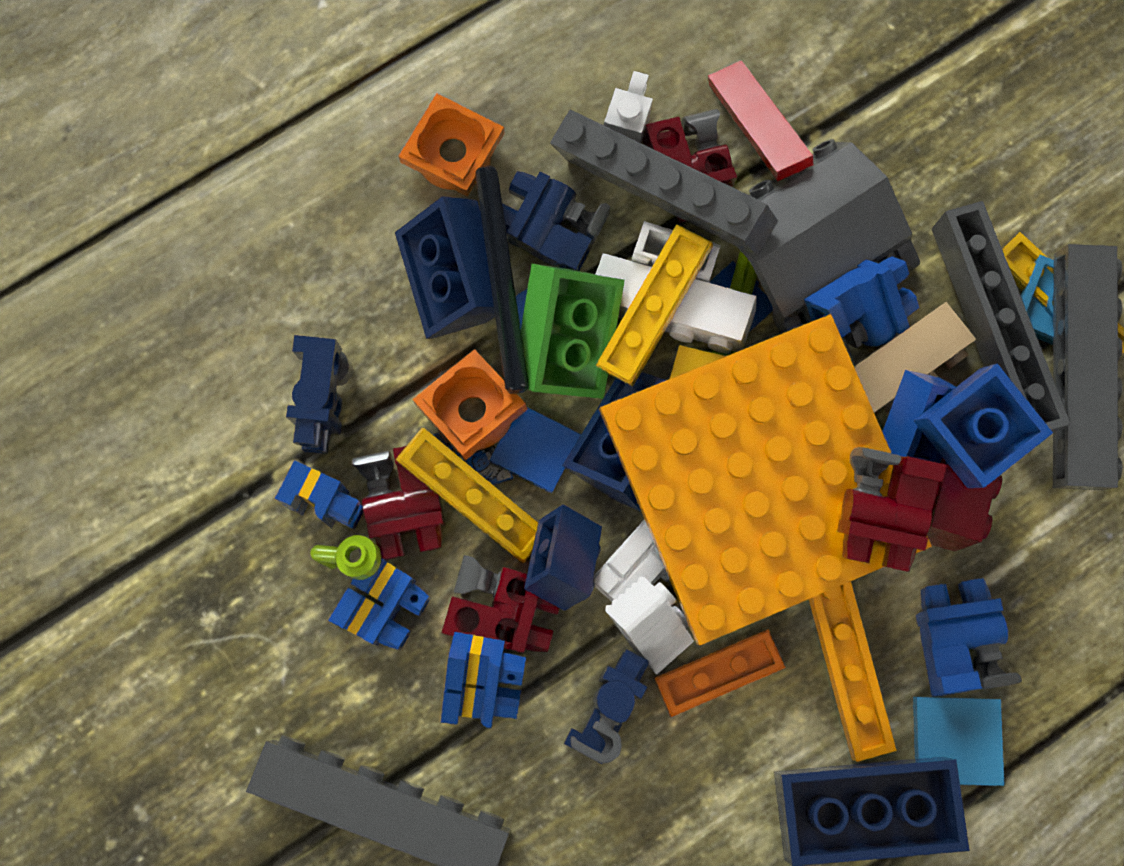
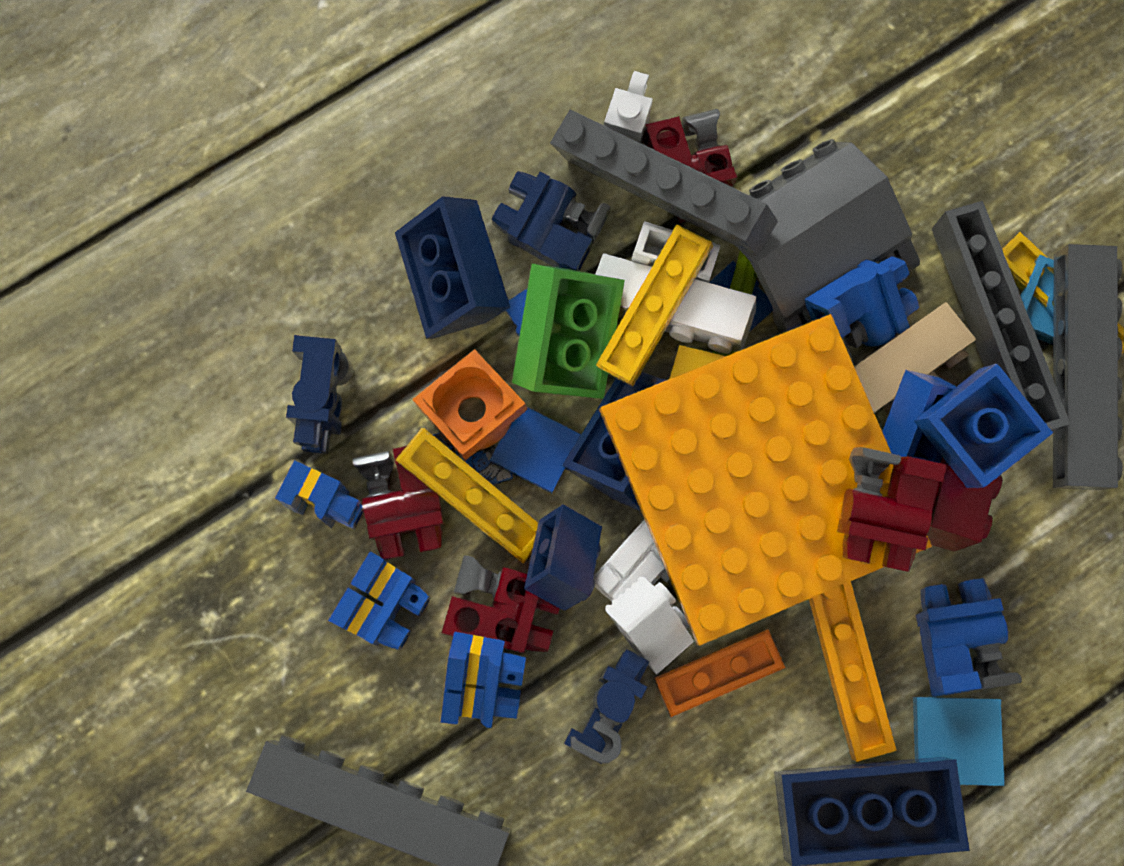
lime plate [310,535,381,580] -> none
orange piece [399,93,505,197] -> none
black axle [475,165,529,394] -> none
tile [708,60,814,181] -> none

